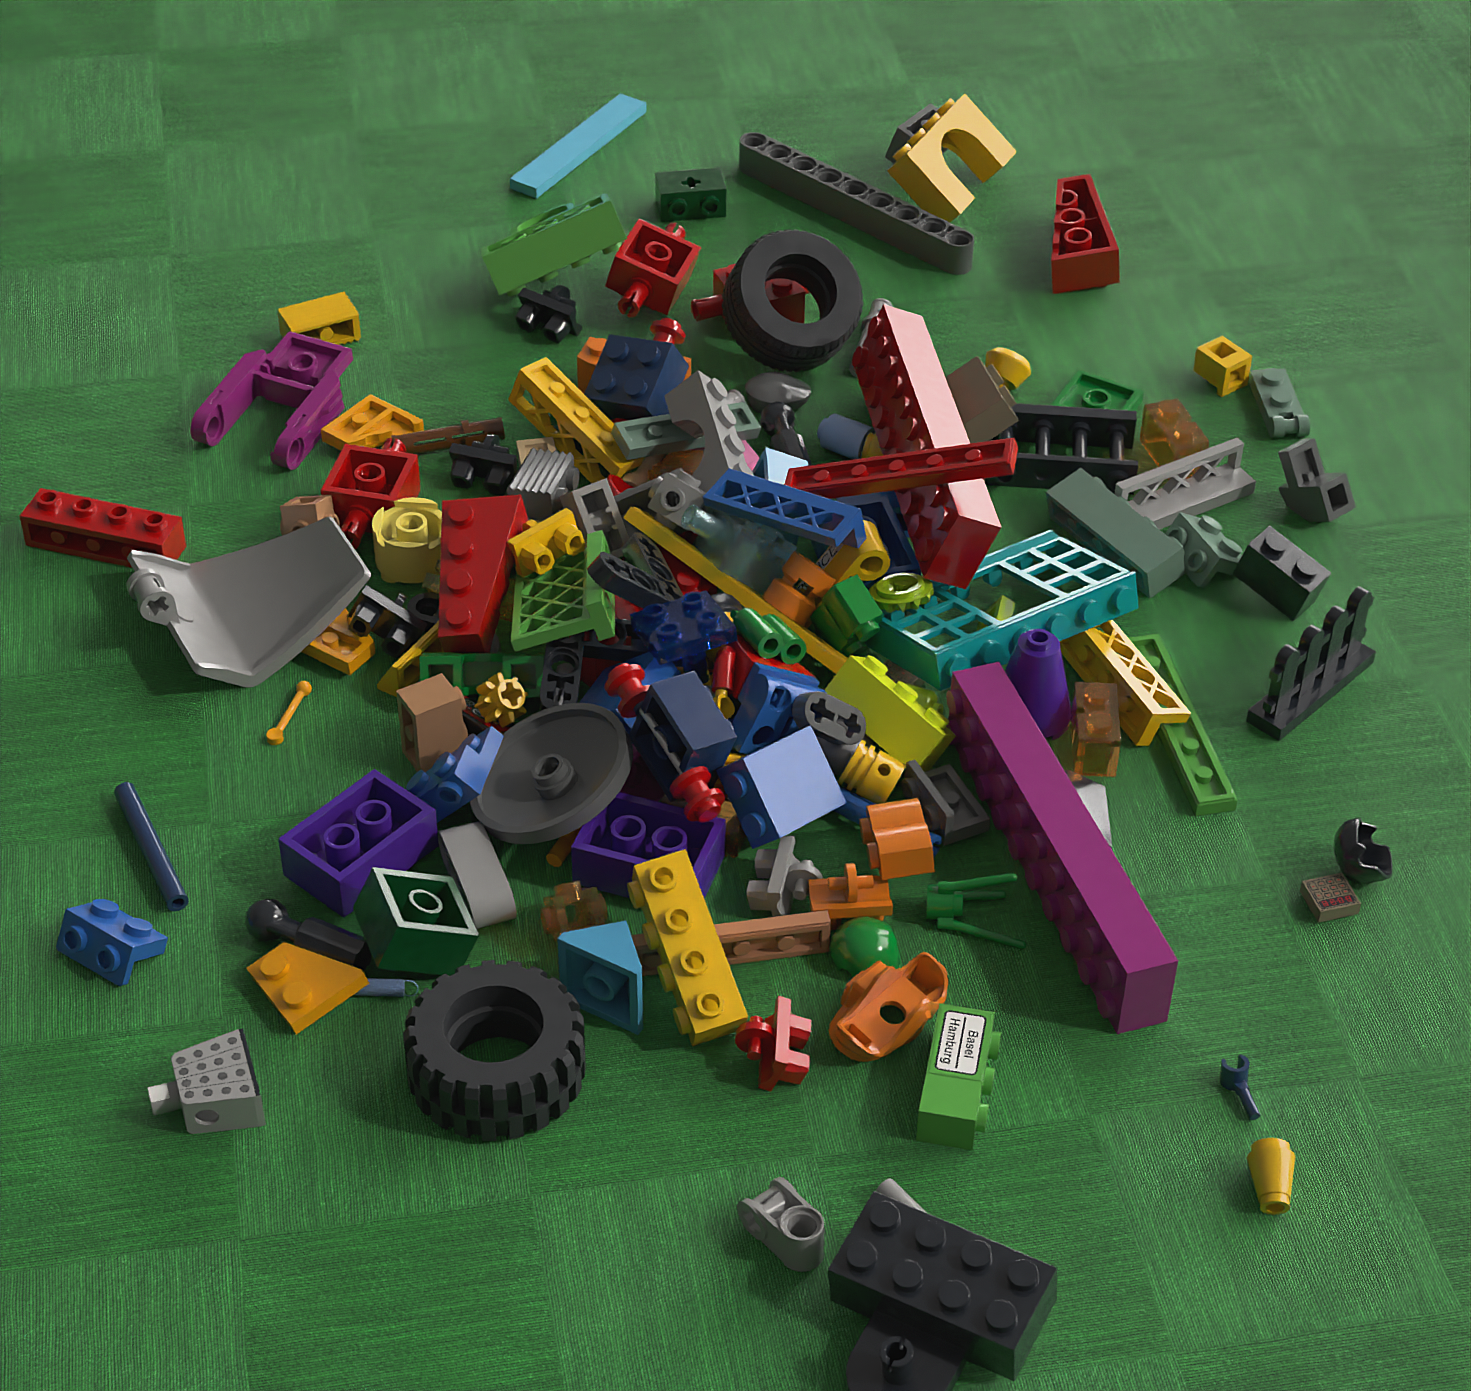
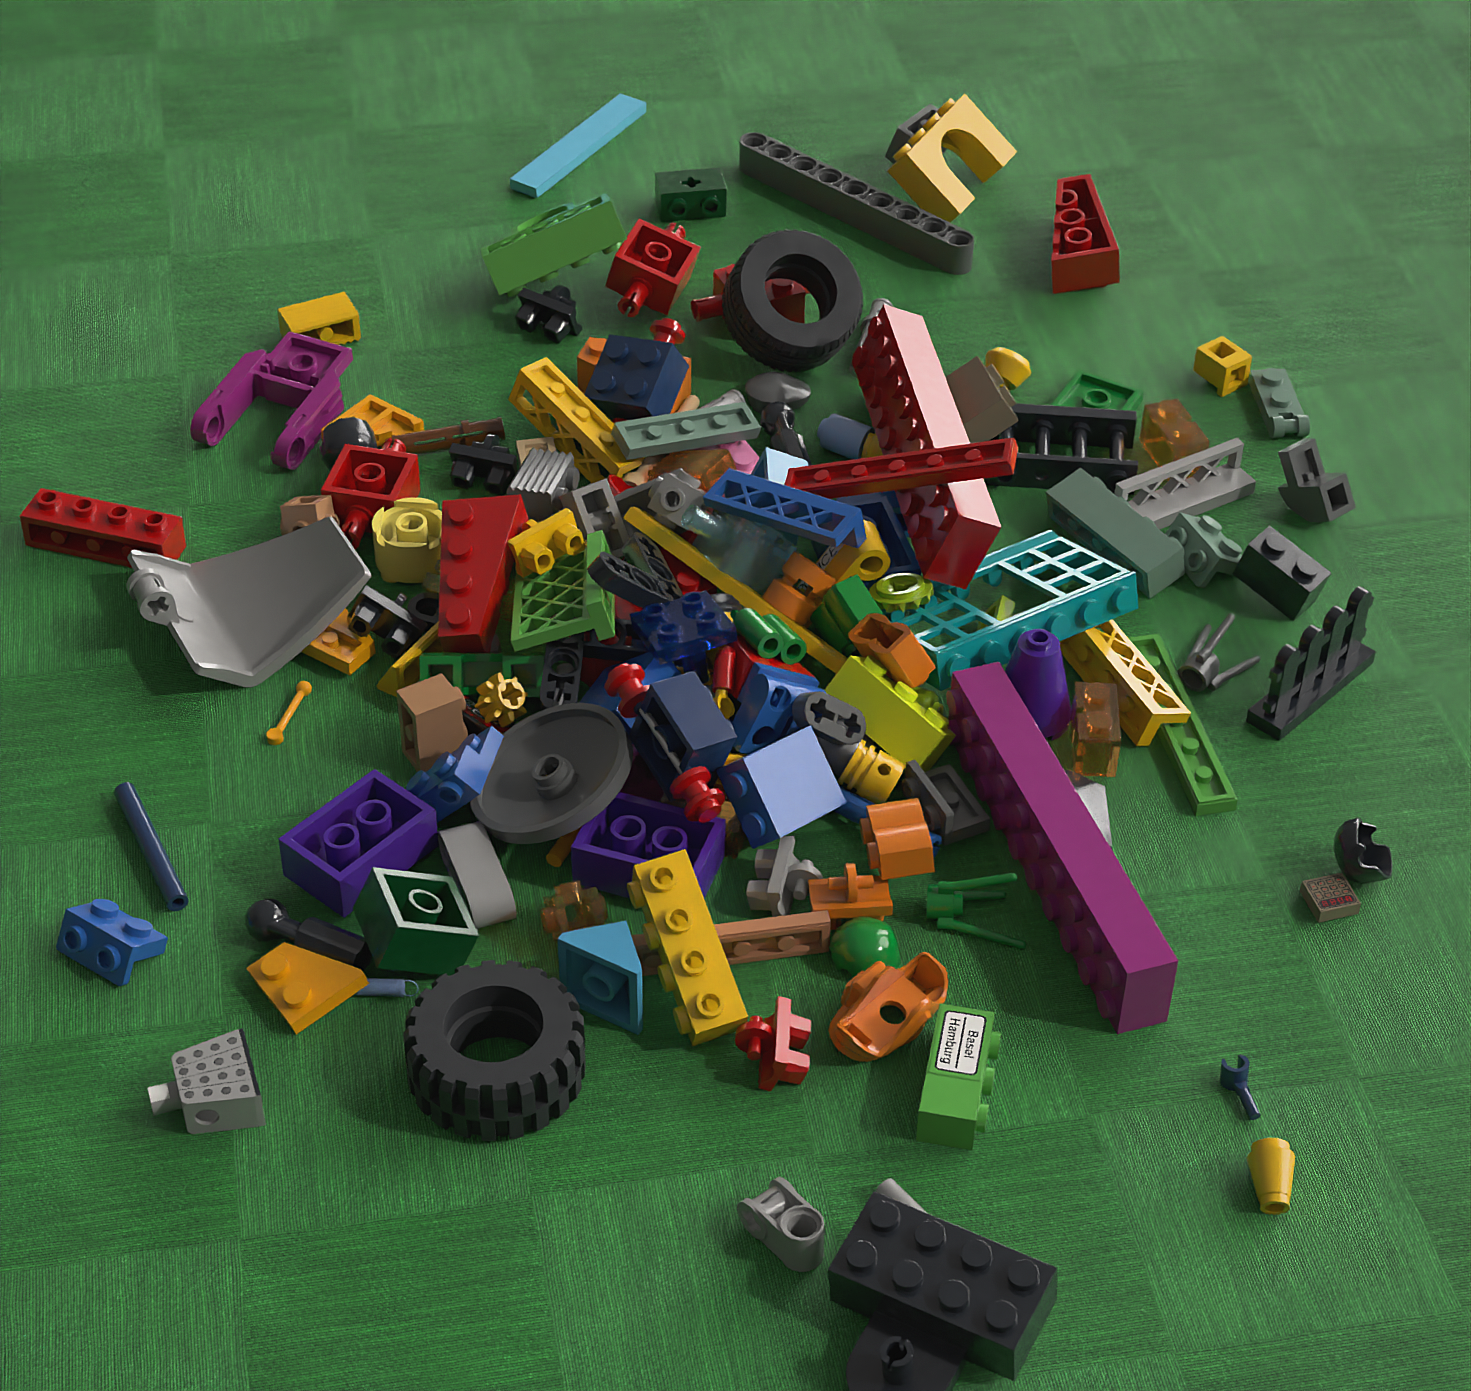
light grey arch [665,370,753,522] -> none
none -> black hair [320,417,377,471]
none -> orange brick [848,613,935,688]
none -> dark grey plant [1177,613,1260,692]

